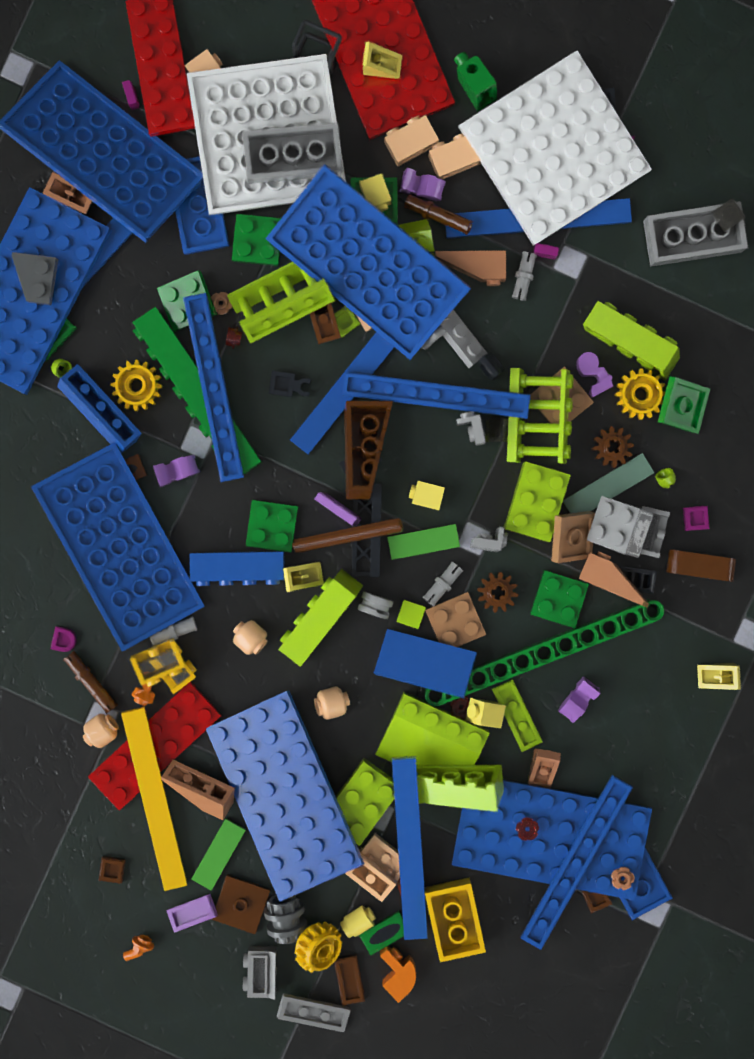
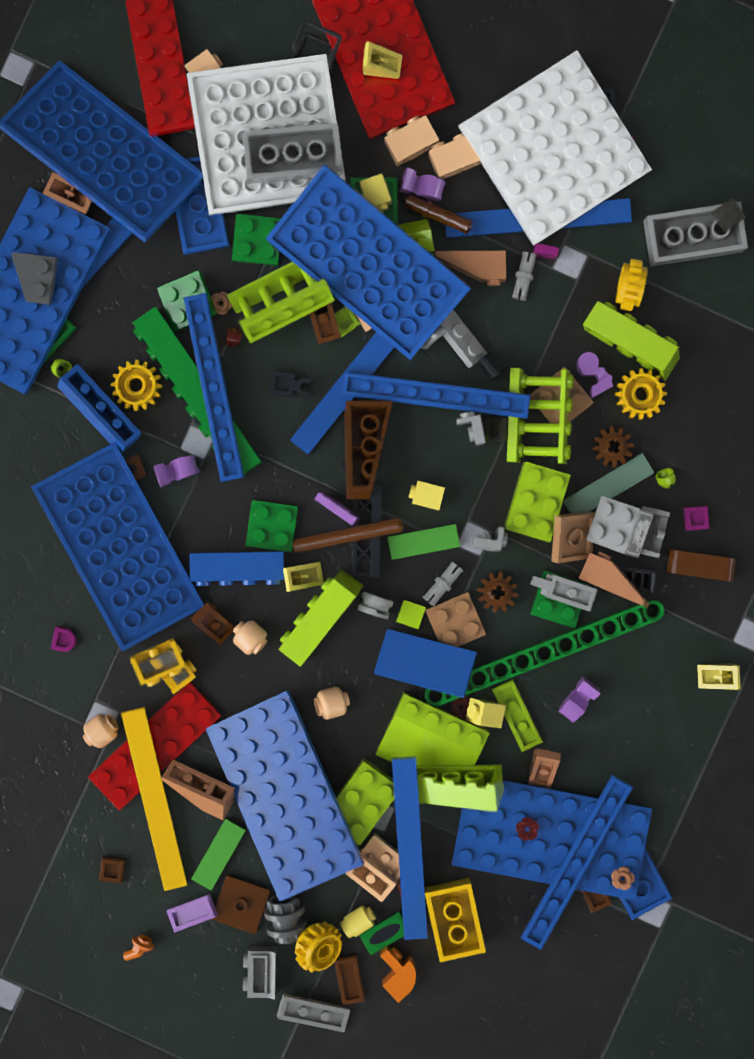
reddish brown pin [63,651,118,714] -> none
magenta tile [122,80,140,110] -> none
orange plate [132,672,155,706] -> none
light grey pin [150,616,197,646] -> none
green torso [454,52,497,112] -> none
green plate [658,377,710,434] -> none
none -> reddish brown slope [190,602,235,645]
none -> light grey hinge [530,574,598,612]
none -> yellow gear [615,259,647,311]

